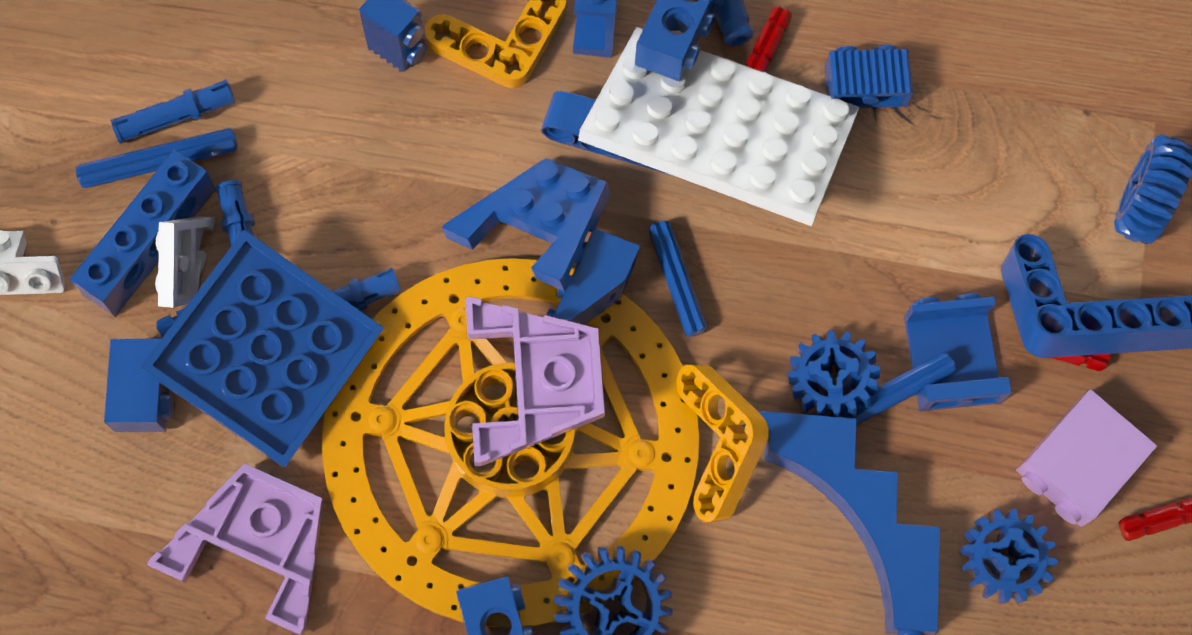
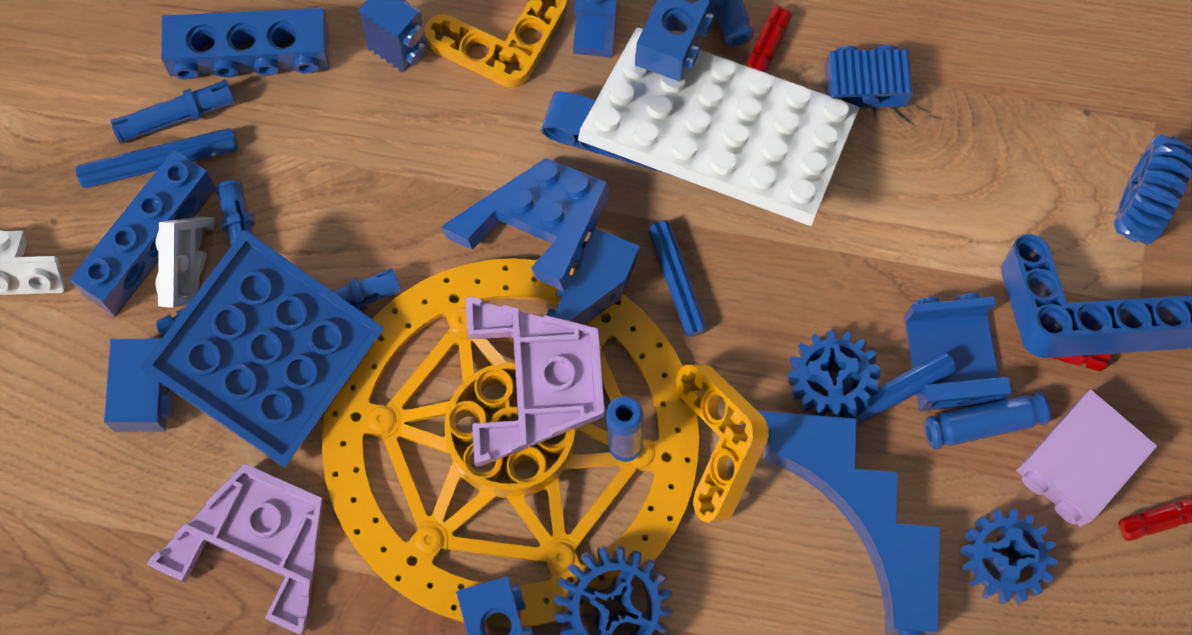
none -> blue brick [161,8,329,80]
none -> blue axle [606,396,643,462]
none -> blue axle [924,392,1051,449]

